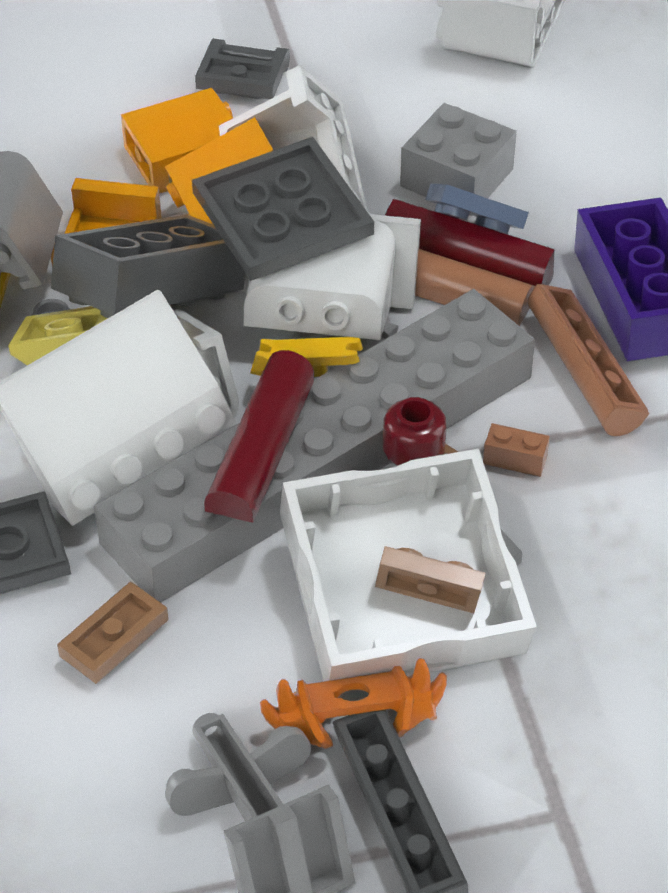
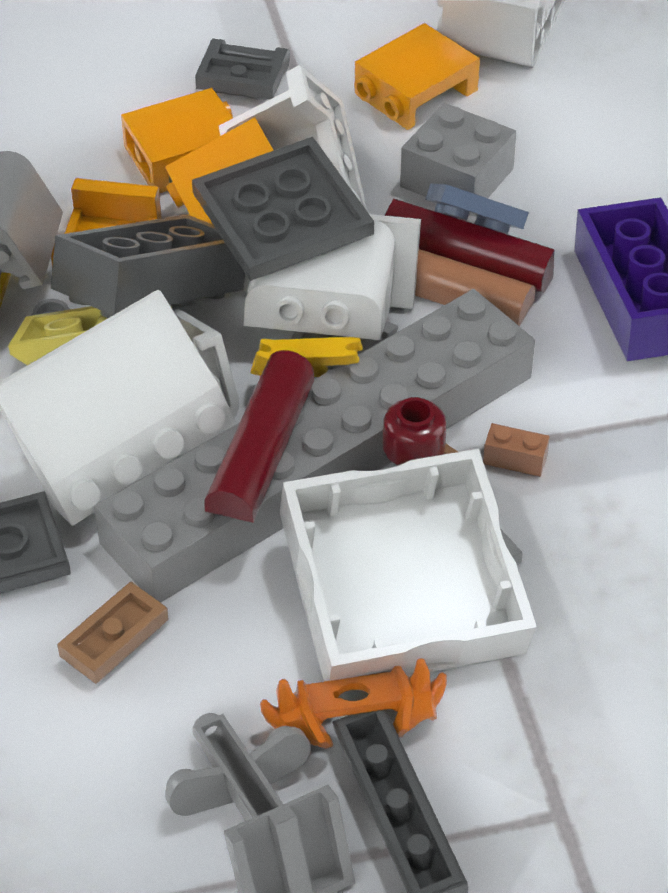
medium nougat plate [375,546,486,614] -> none
nougat brick [528,284,650,436] -> none
none -> light orange panel [354,23,480,130]

